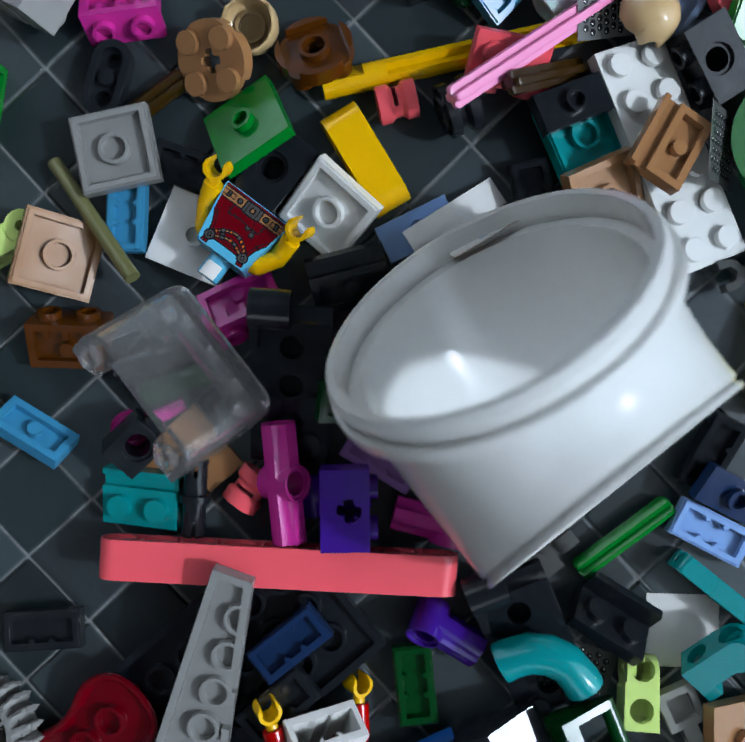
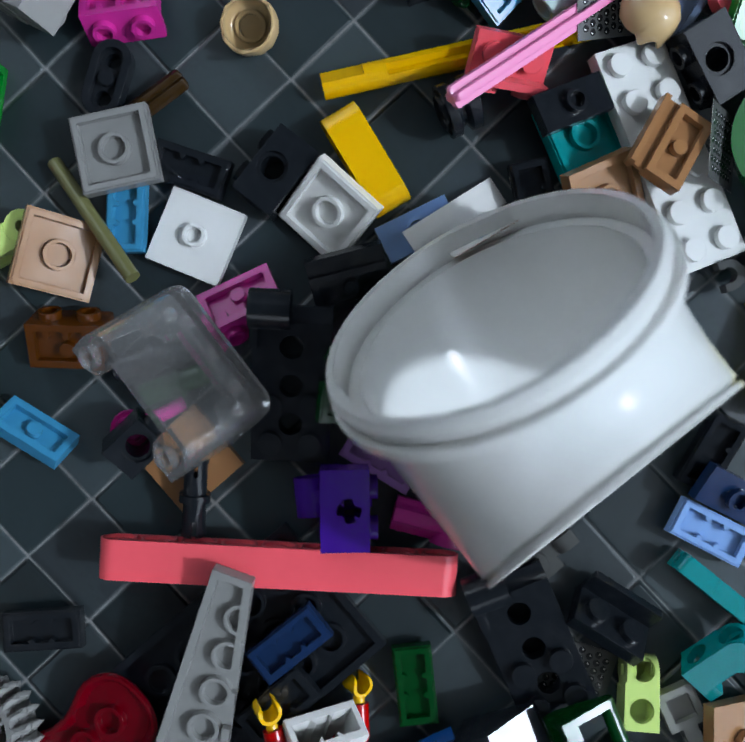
teal plate [103,463,183,531] -> none
medium nougat plate [176,17,253,102] -> none
torso [195,154,315,285] -> none
green plate [203,74,296,179] -> none
coral wheel [222,461,262,516] -> none
dark pink piece [257,420,311,547] -> none
reddish brown plate [274,16,355,91] -> none
coral wheel [373,78,420,126] -> none
dark purple piece [405,596,487,667] -> none
teal cylinder [491,632,603,701] -> none
dark brown axle [501,57,590,96] -> none
green axle [572,496,676,579] -> none
white sticker [645,593,719,667] -> none

